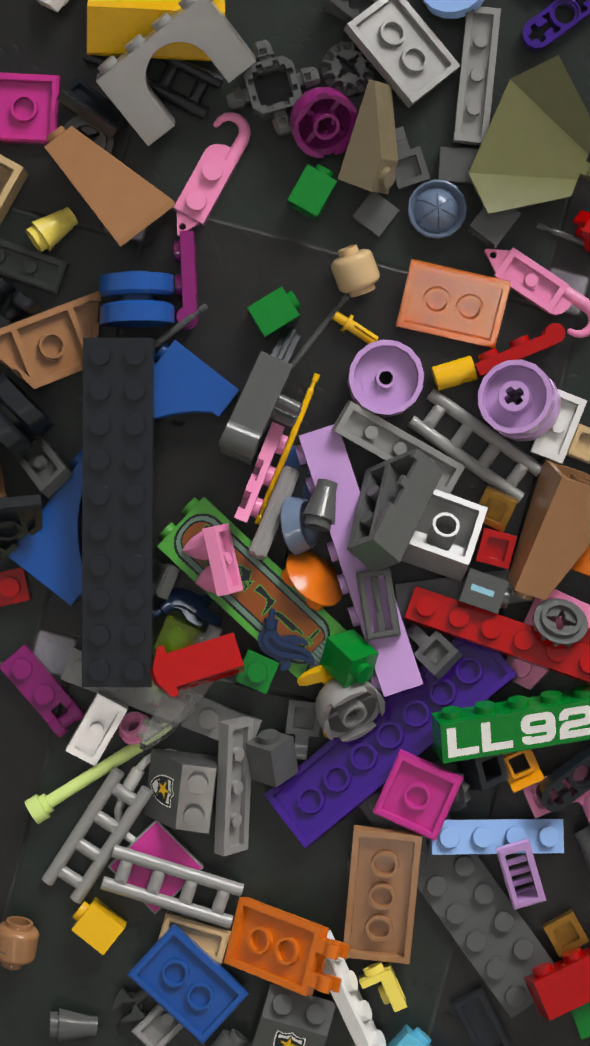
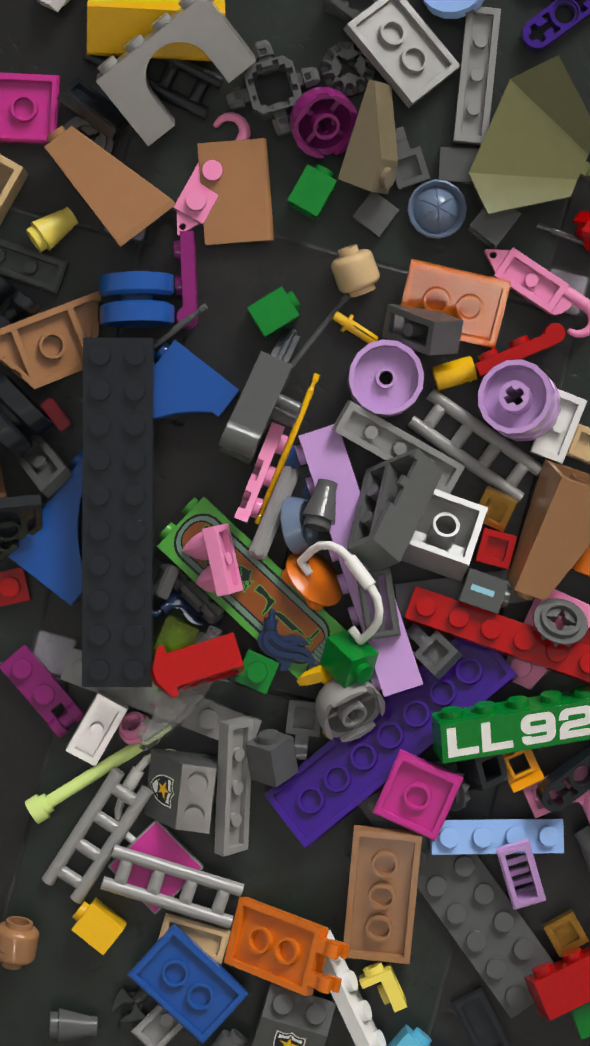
none -> dark red tile [40,398,74,433]
none -> dark grey axle [173,569,224,625]
none -> medium nougat piece [197,138,274,245]
none -> white piece [297,541,384,645]
none -> dark grey slope [382,304,464,356]

